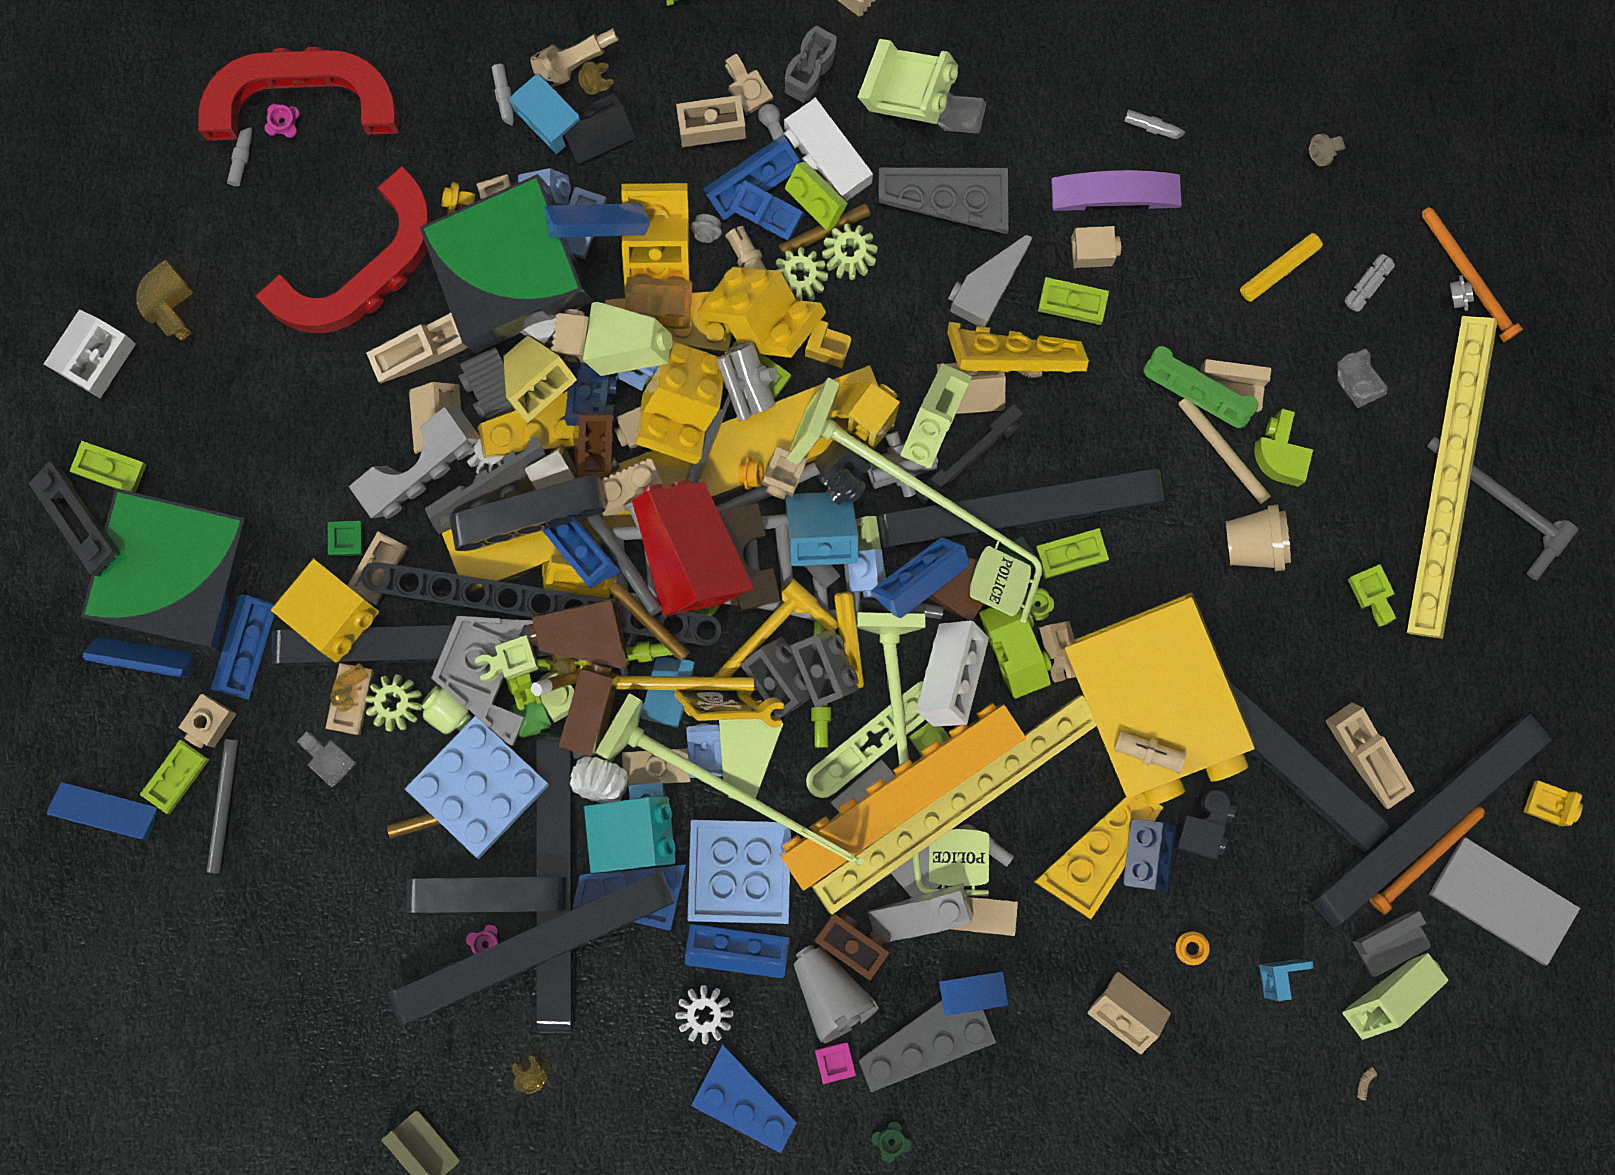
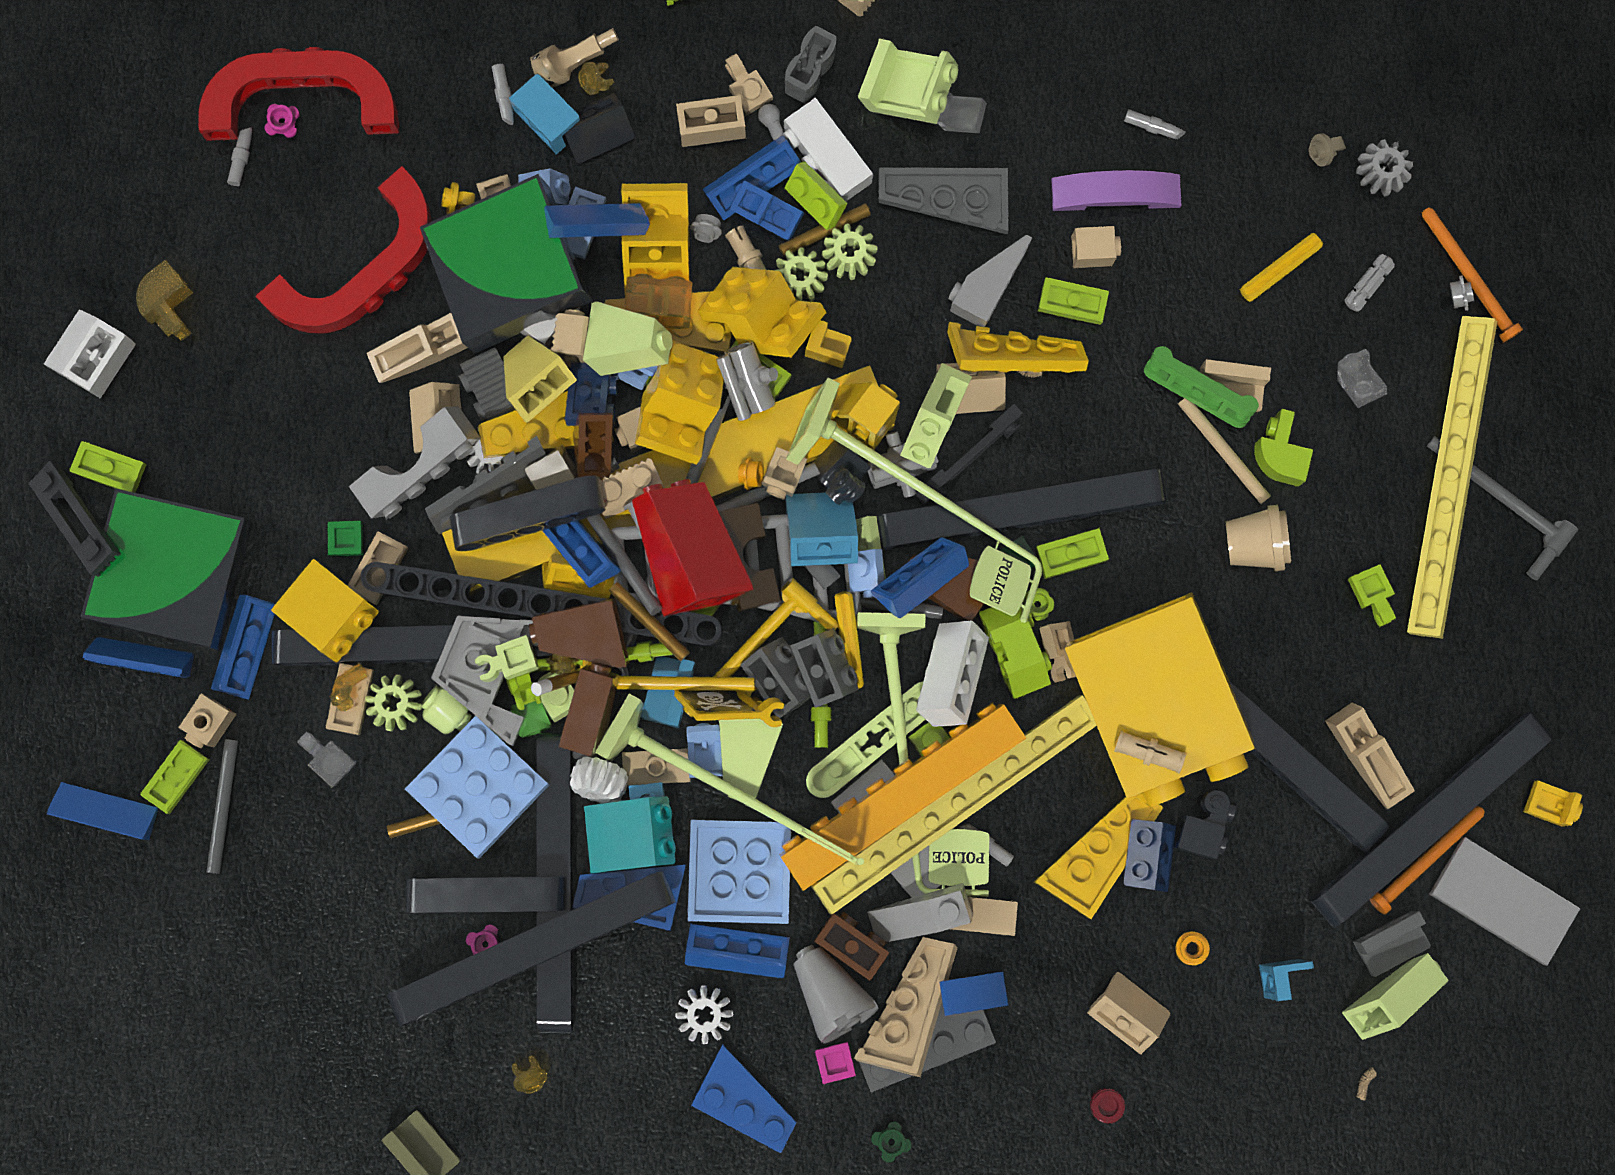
none -> tan wing [854,937,957,1077]
none -> dark red tile [1090,1088,1125,1123]
none -> light grey gear [1356,139,1413,196]

